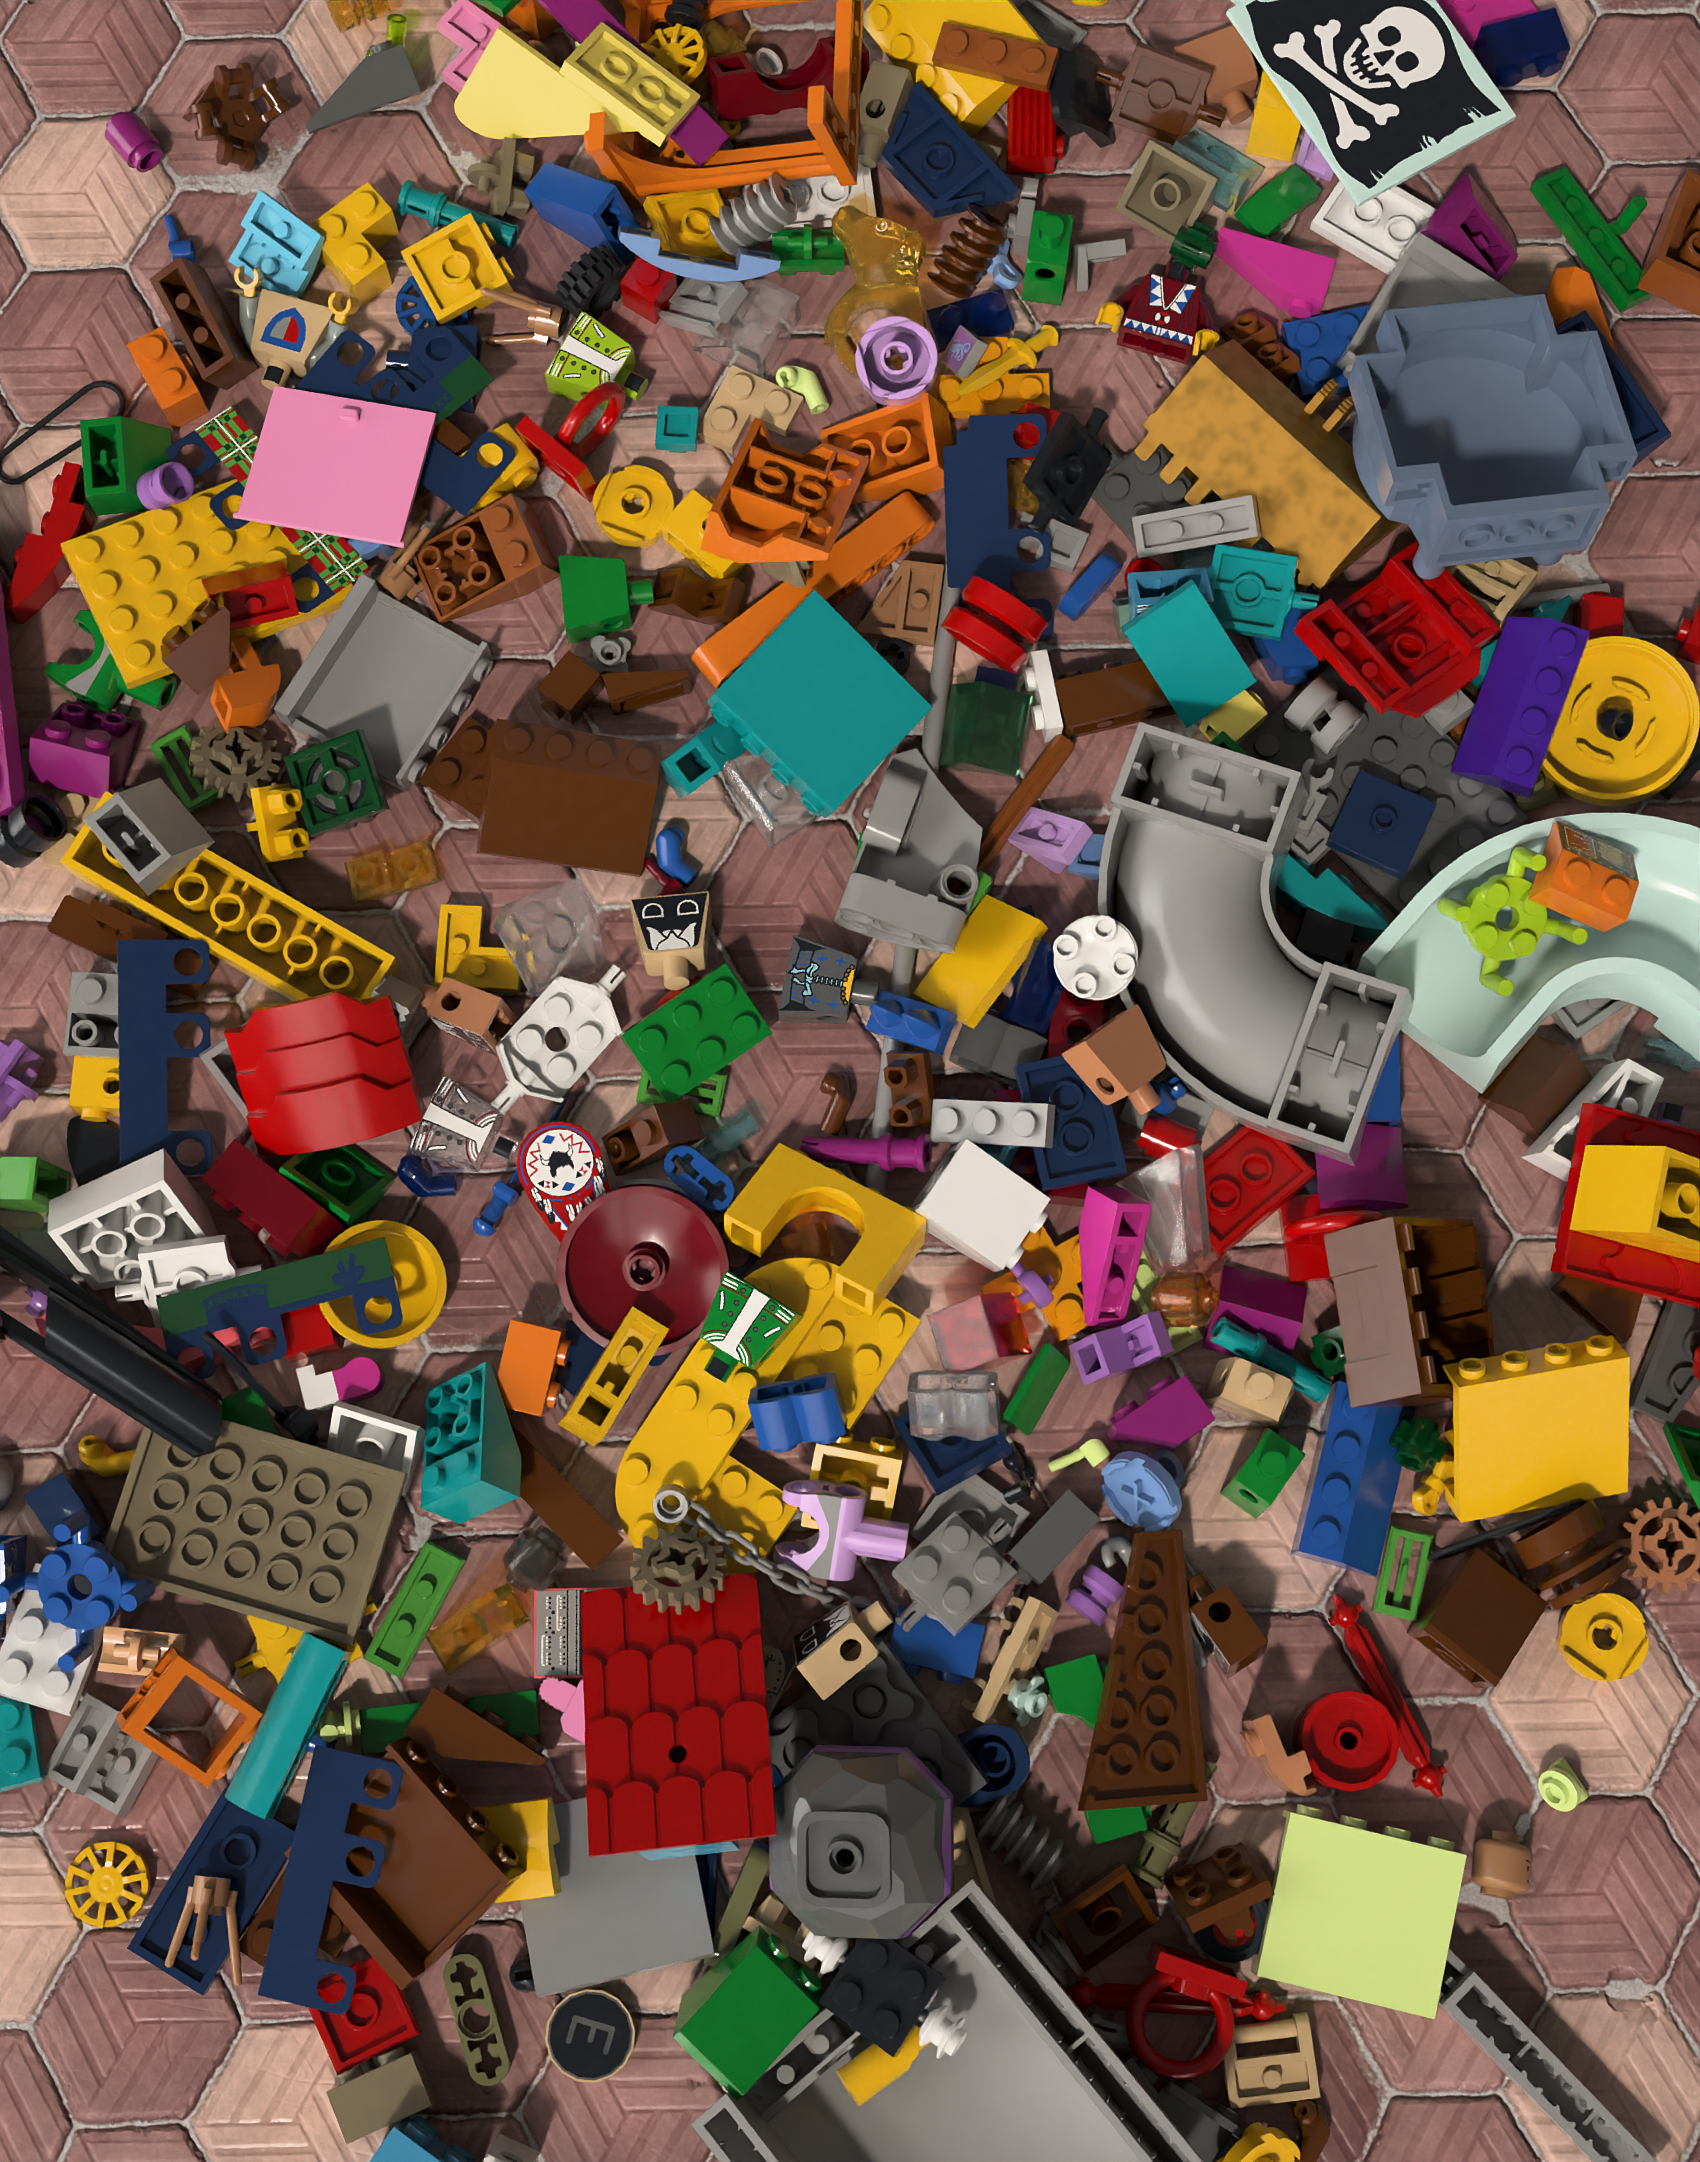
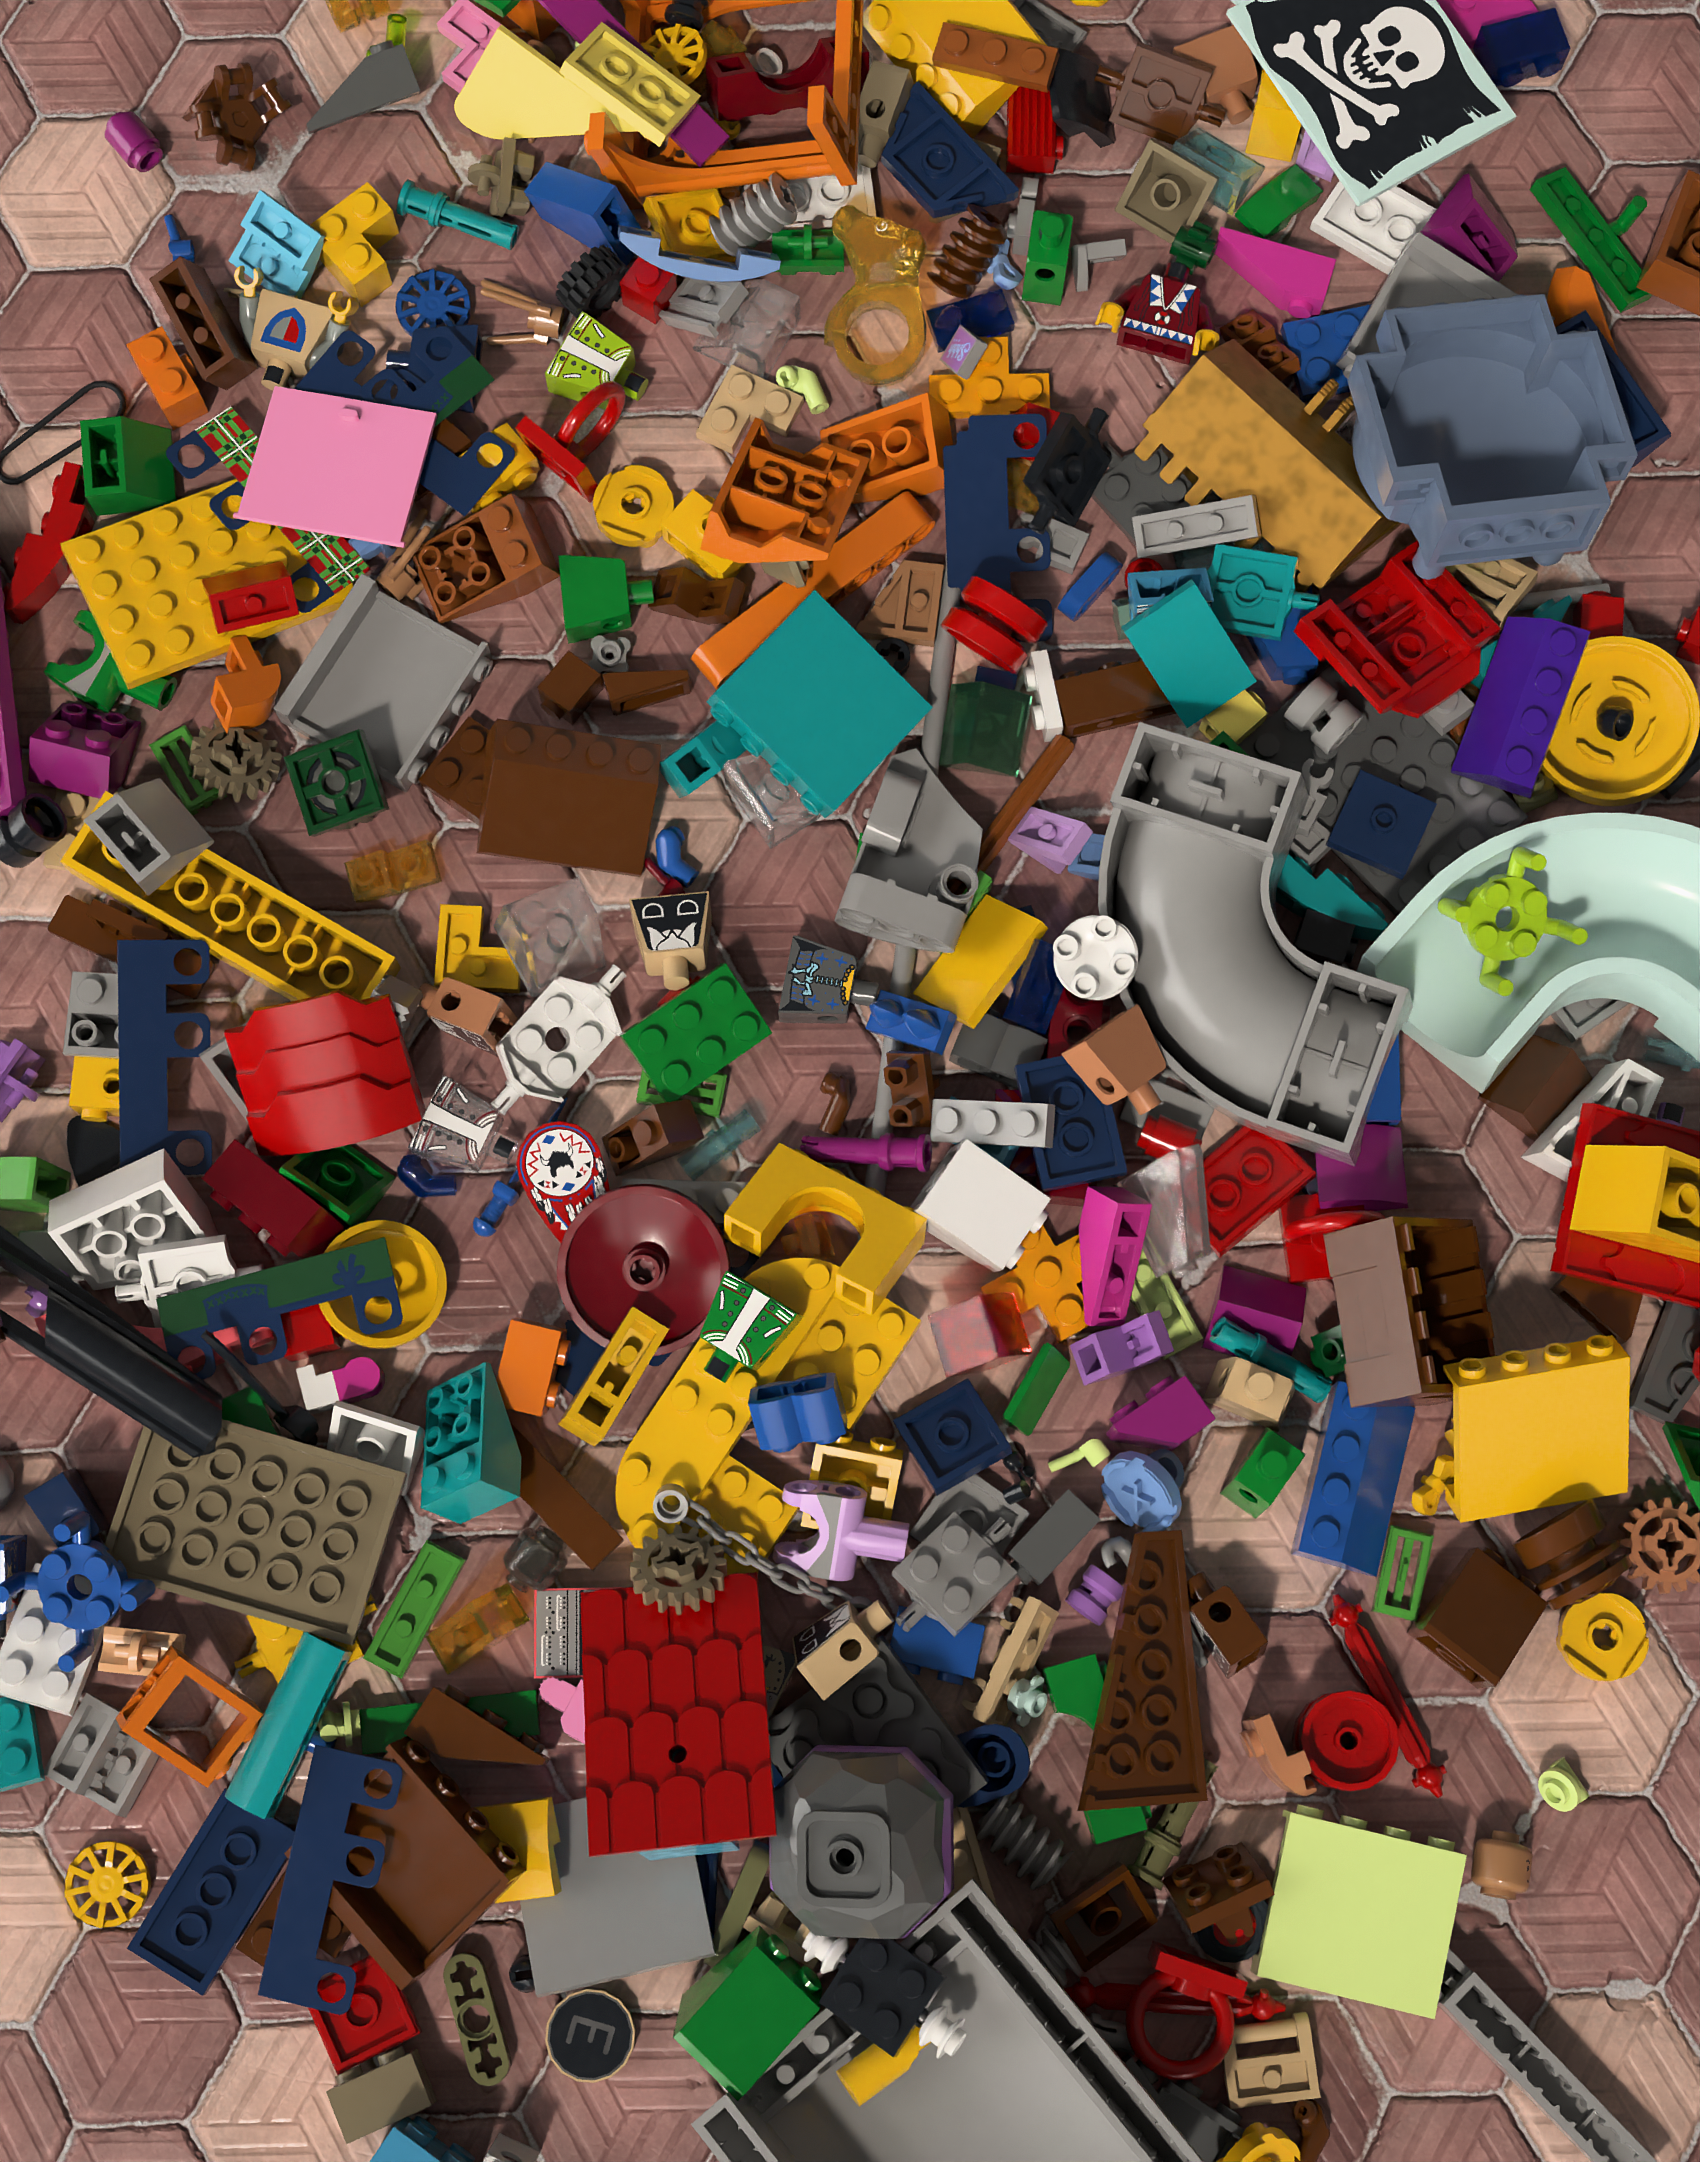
yellow arm [78,1435,136,1477] -> none
medium lavender wheel [136,461,194,510] -> none
reddish brown slope [161,592,230,695] -> none
medium nougat plant [165,1875,242,1986] -> none
yellow hips [246,783,310,863] -> none
yellow plate [401,213,515,325] -> none
teal tile [655,405,699,453] -> none
blue beam [664,1145,737,1213] -> none
lavender brick [855,316,939,406] -> none
clear brick [907,1370,1000,1441] -> none
yellow sword [956,325,1059,395] -> none
medium lavender piece [1010,1261,1054,1309] -> none
blue arm [1150,1076,1187,1114] -> none
clear orange head [1151,1272,1219,1328] -> none
dark green gear [1389,1417,1448,1472] -> none
black piece [1427,1498,1584,1562] -> none
orange slope [1528,821,1639,932] -> none

